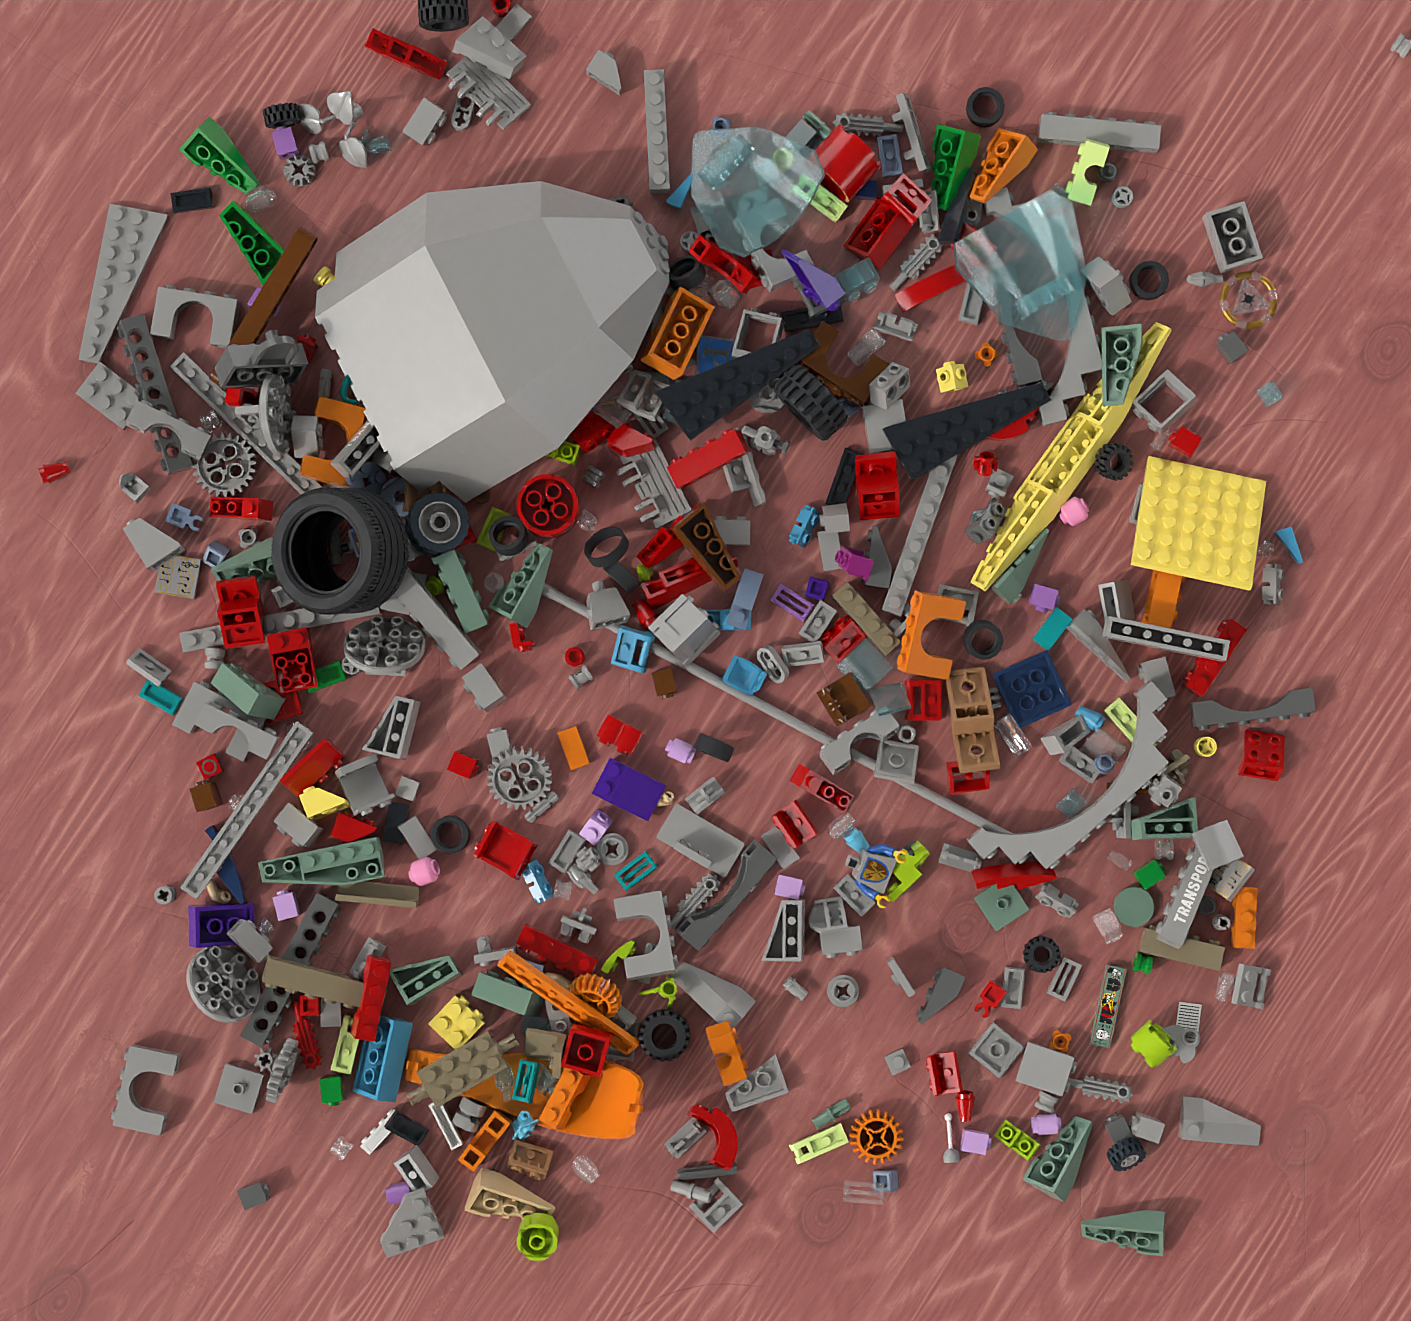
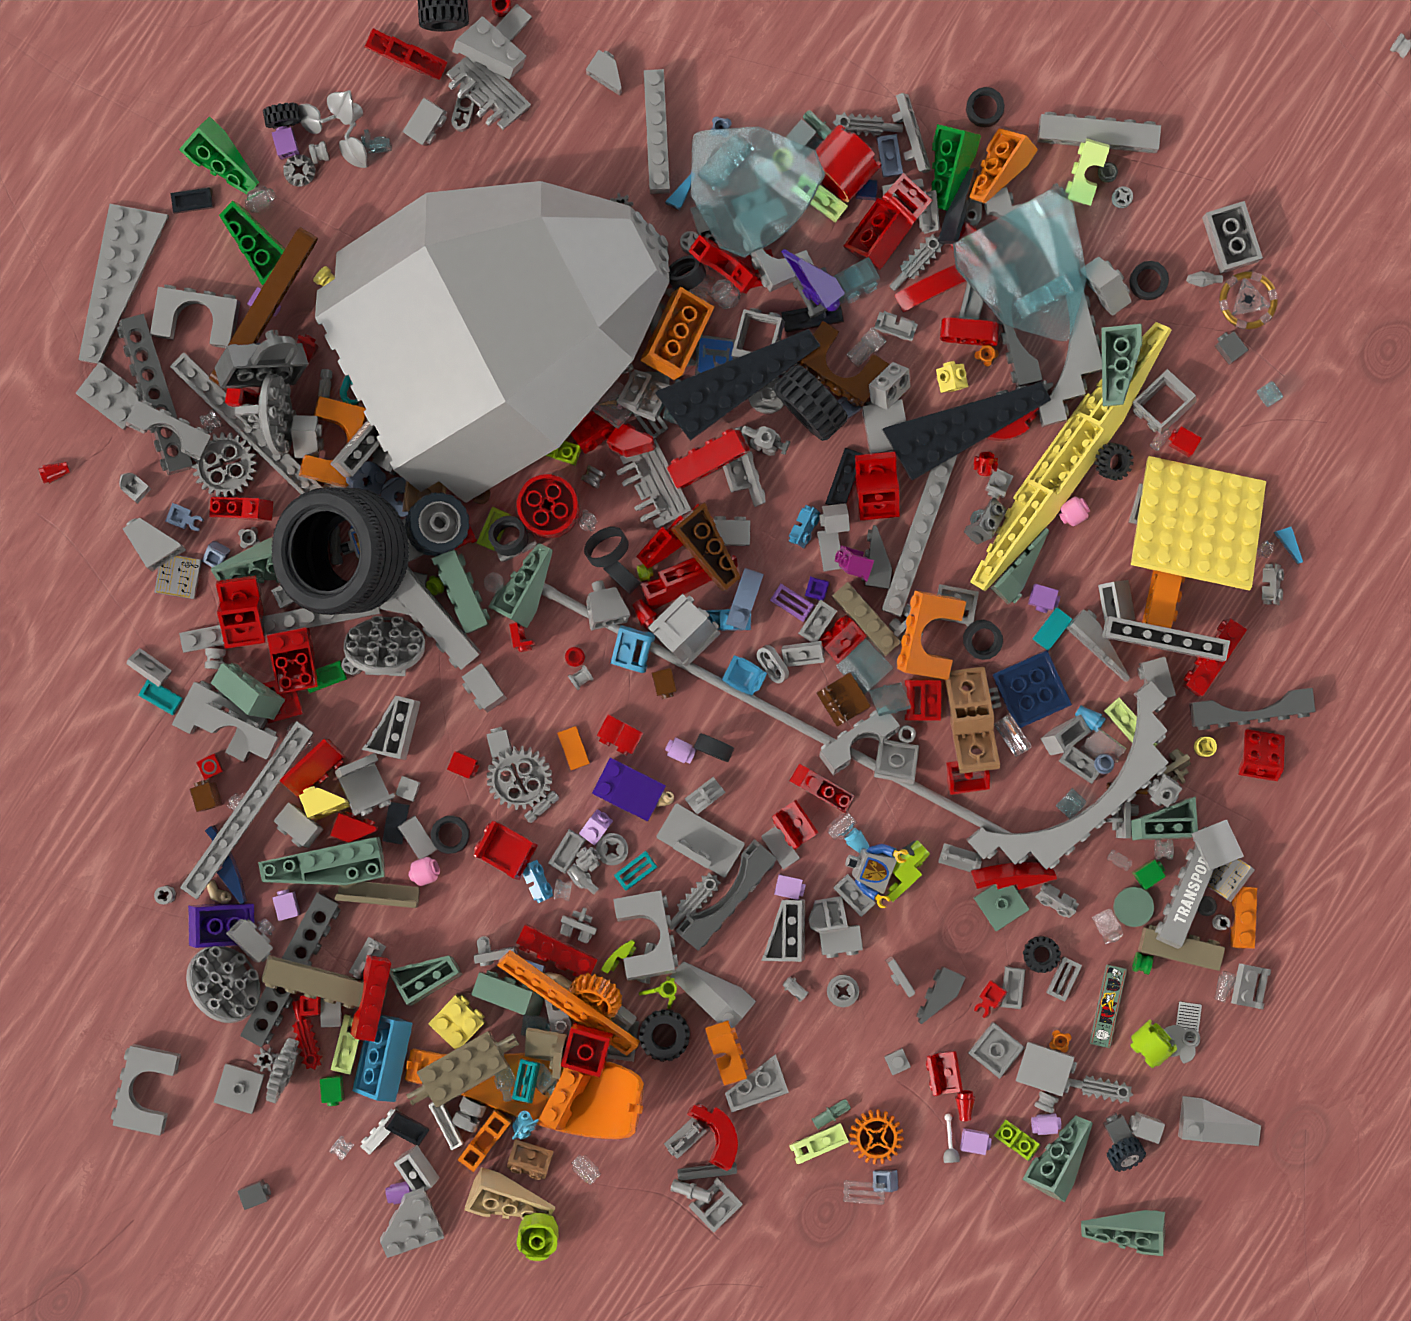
none -> red beam [940,317,999,346]

